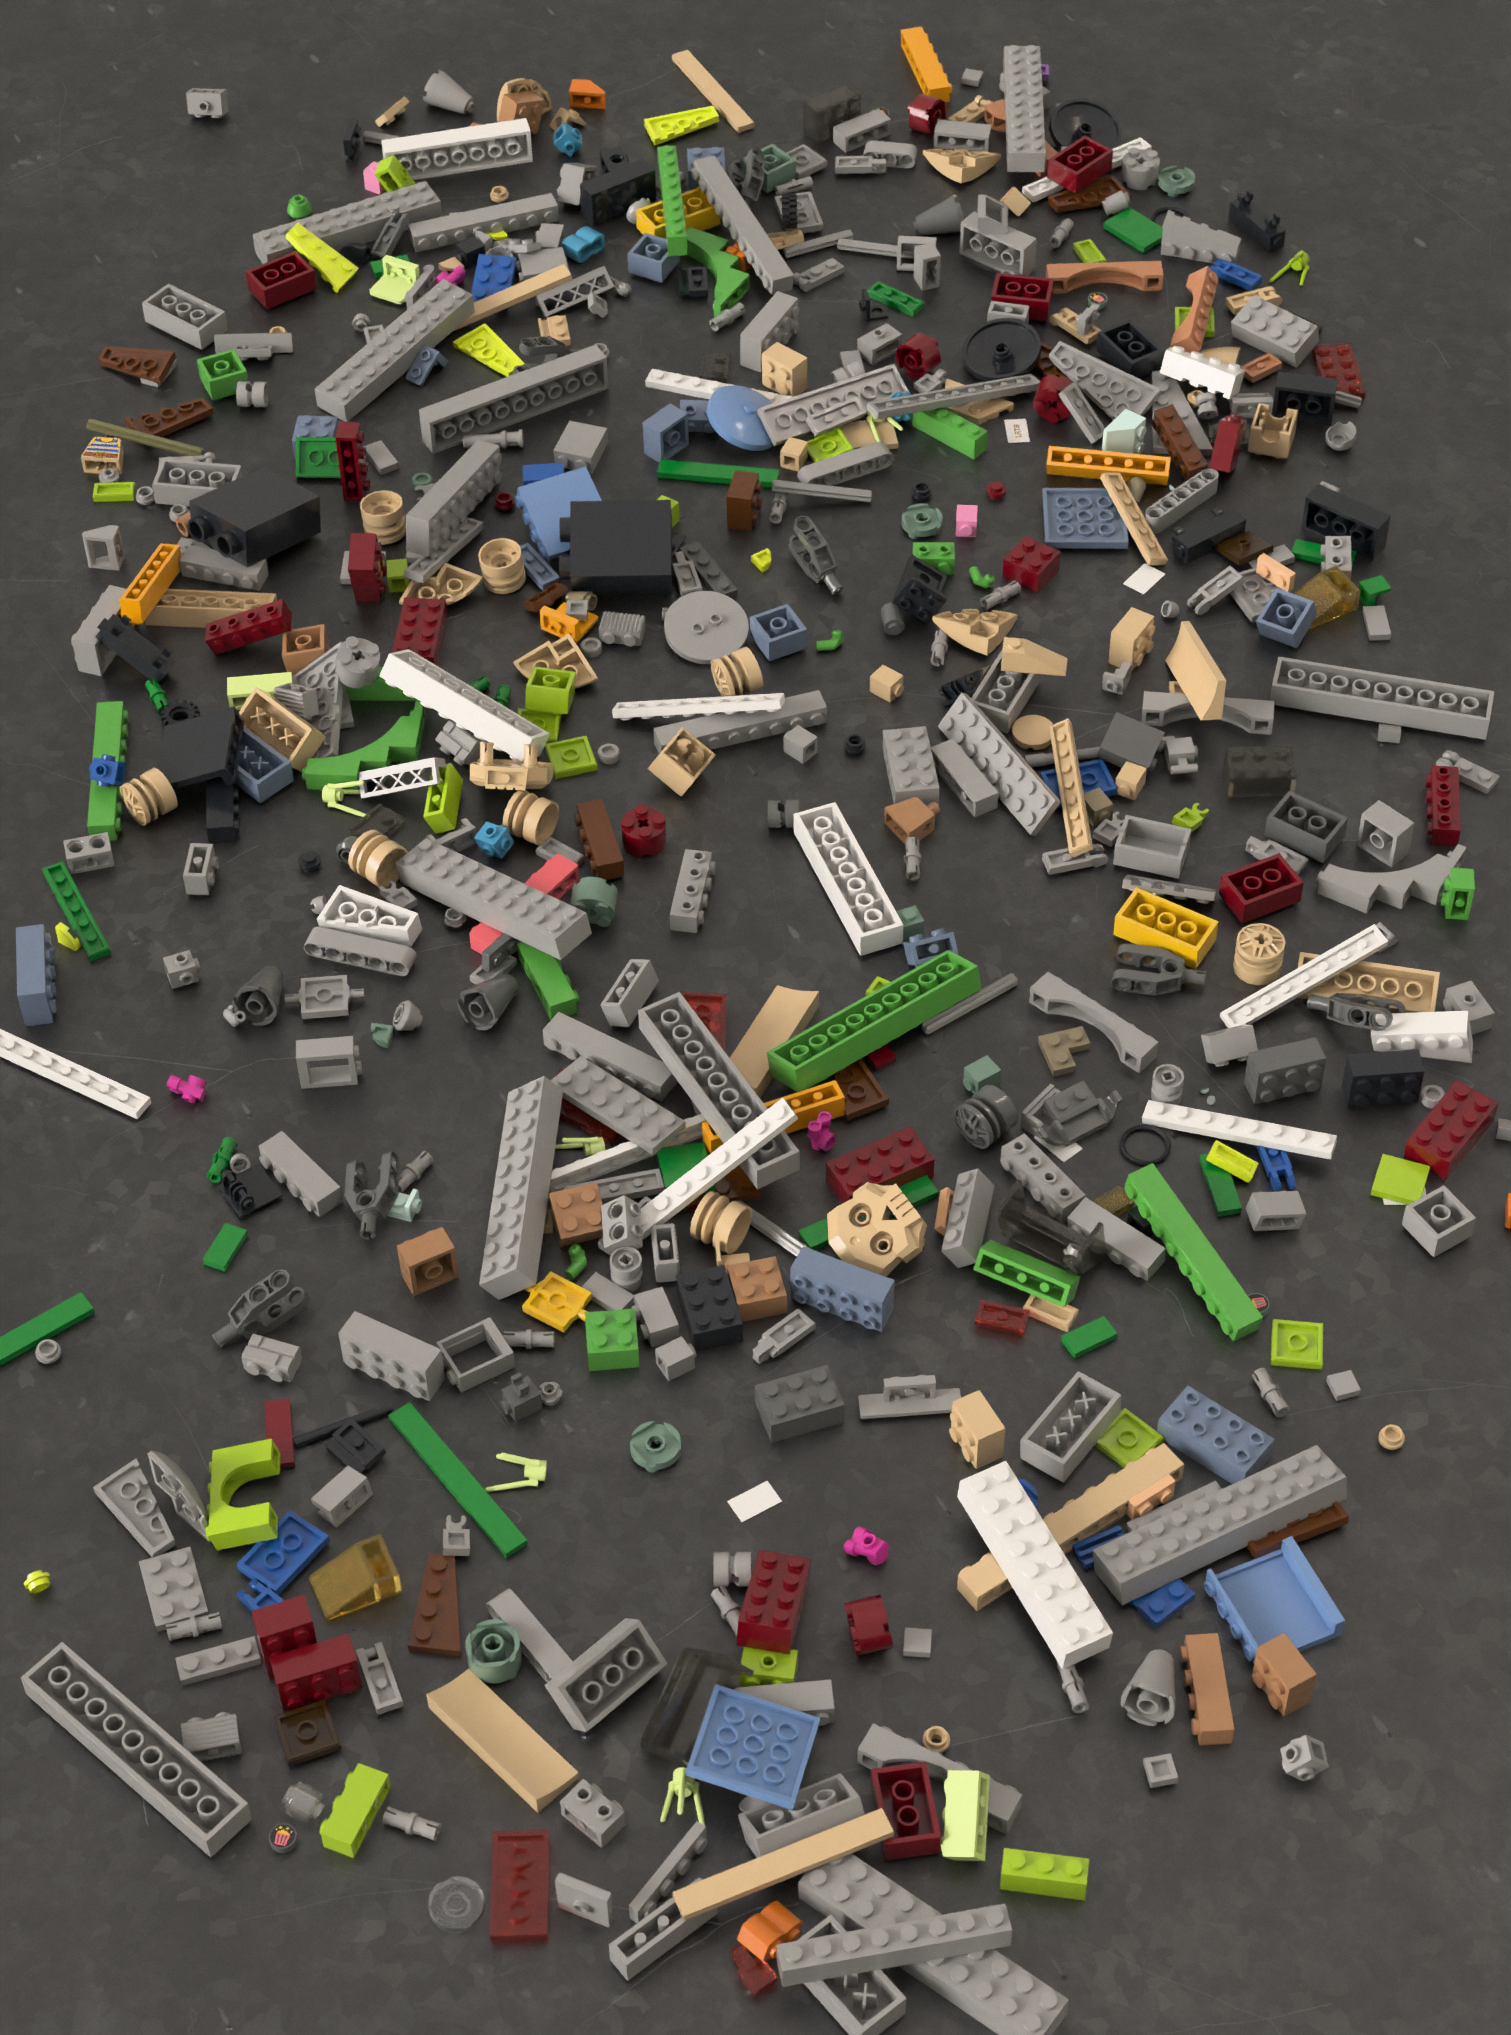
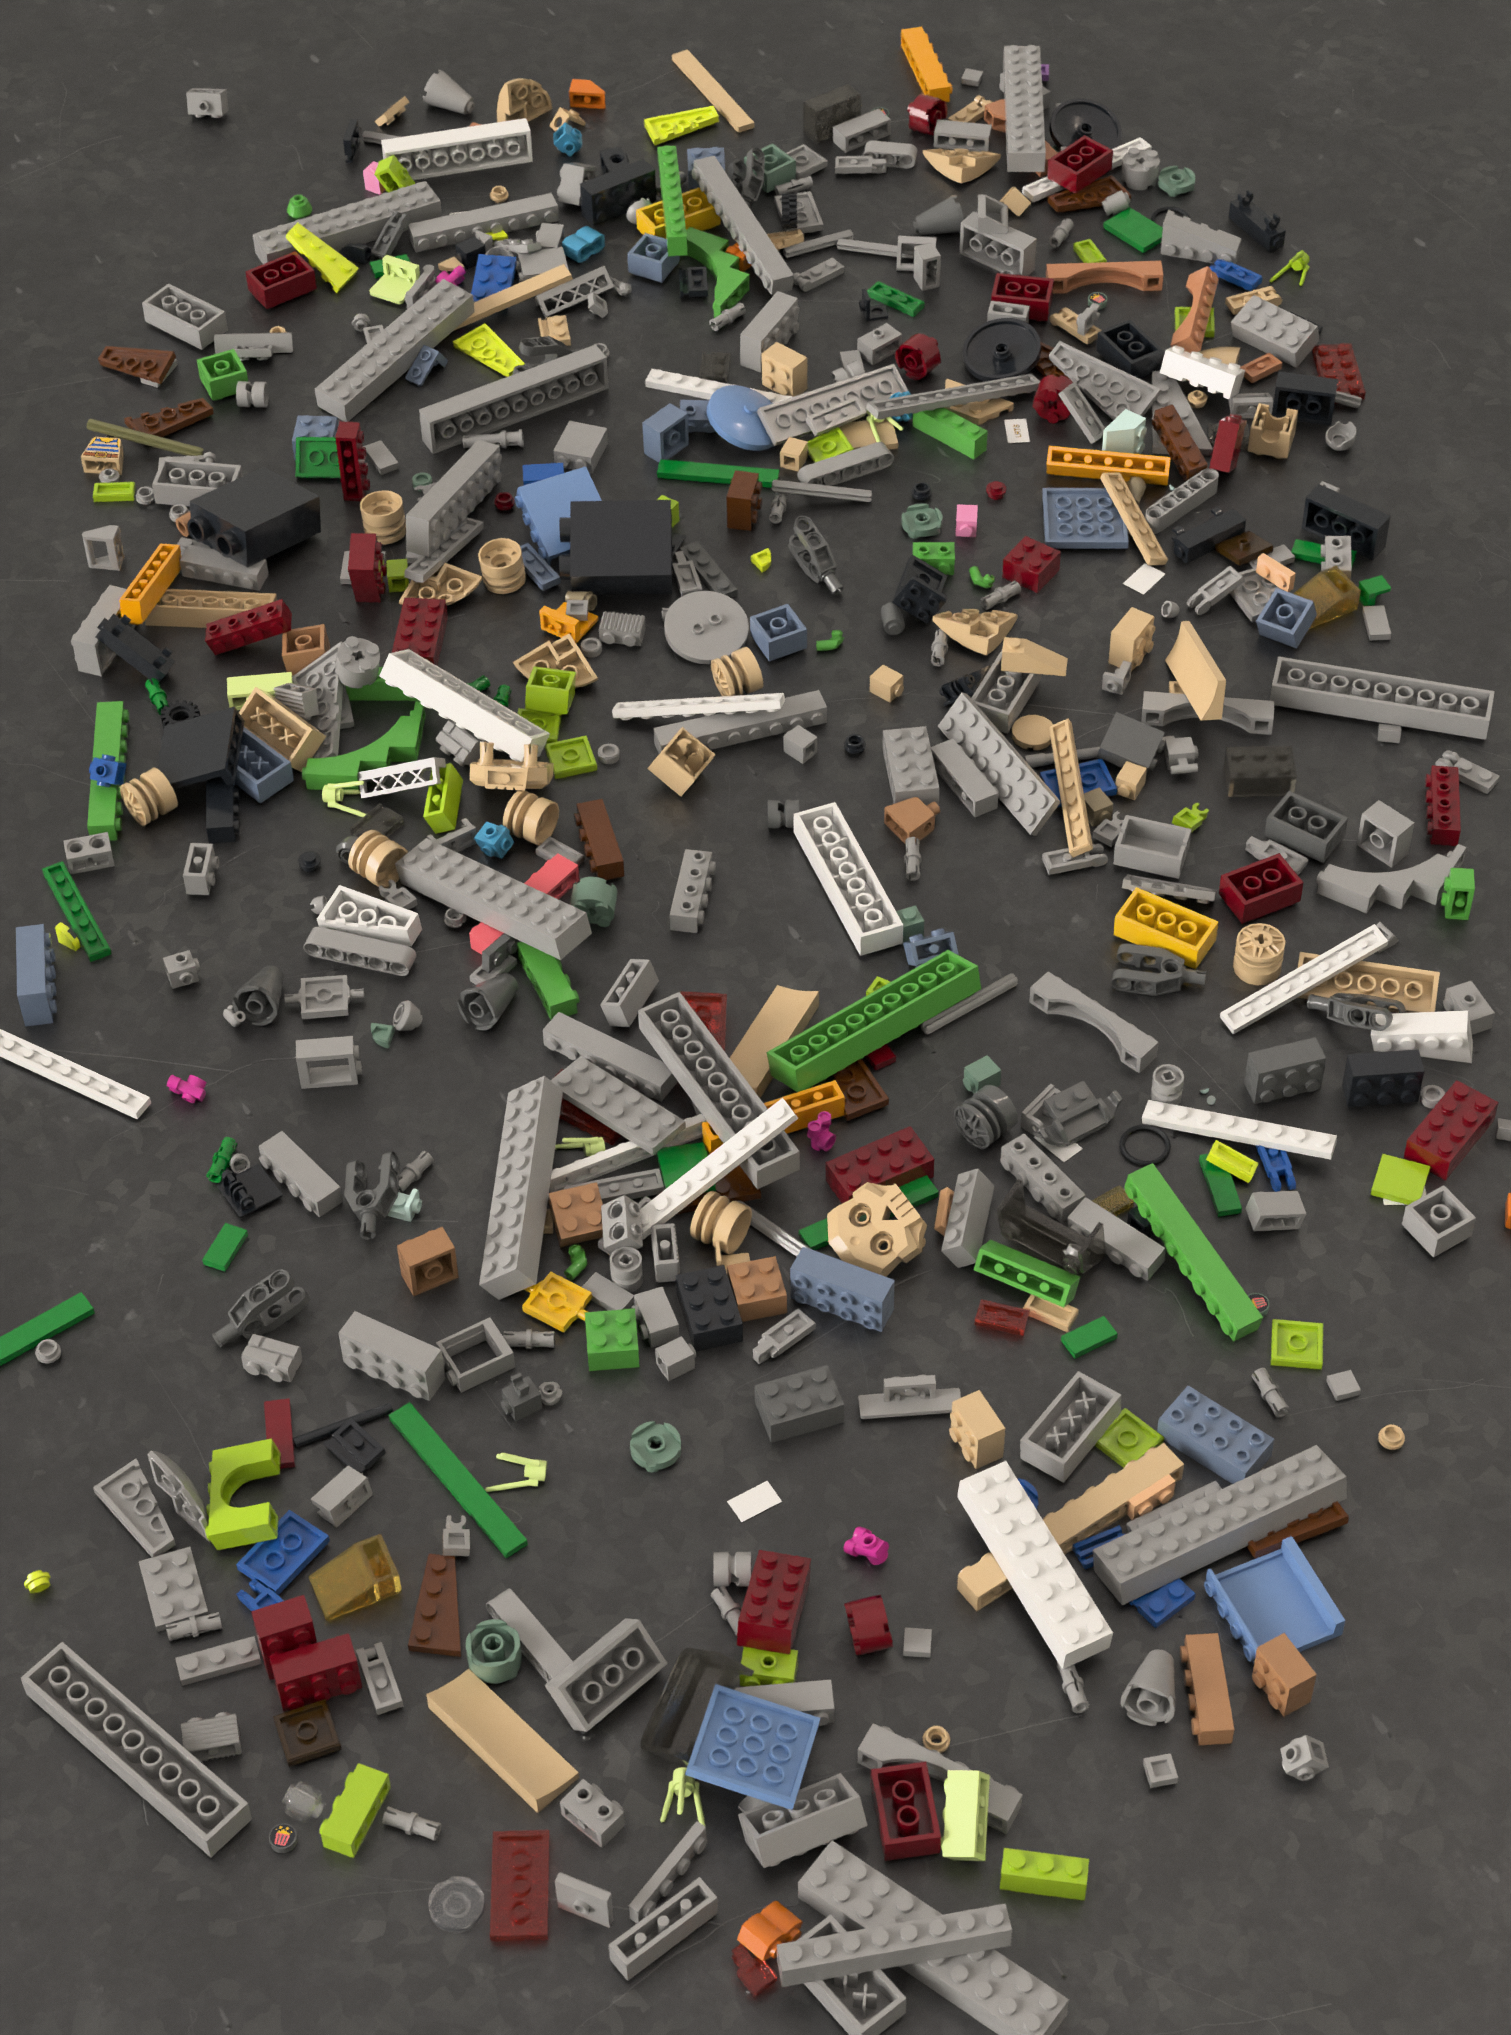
medium nougat brick [498,91,545,135] -> none
reddish brown plate [524,582,569,612] -> none
dark red brick [621,804,666,858] -> none
tan tile [673,1808,894,1921] -> none
light grey plate [914,369,947,393] -> none
dark tan plate [1038,1026,1090,1077] -> none
light grey wheel [1196,392,1218,419] -> none
light grey brick [1201,1024,1258,1067] -> none

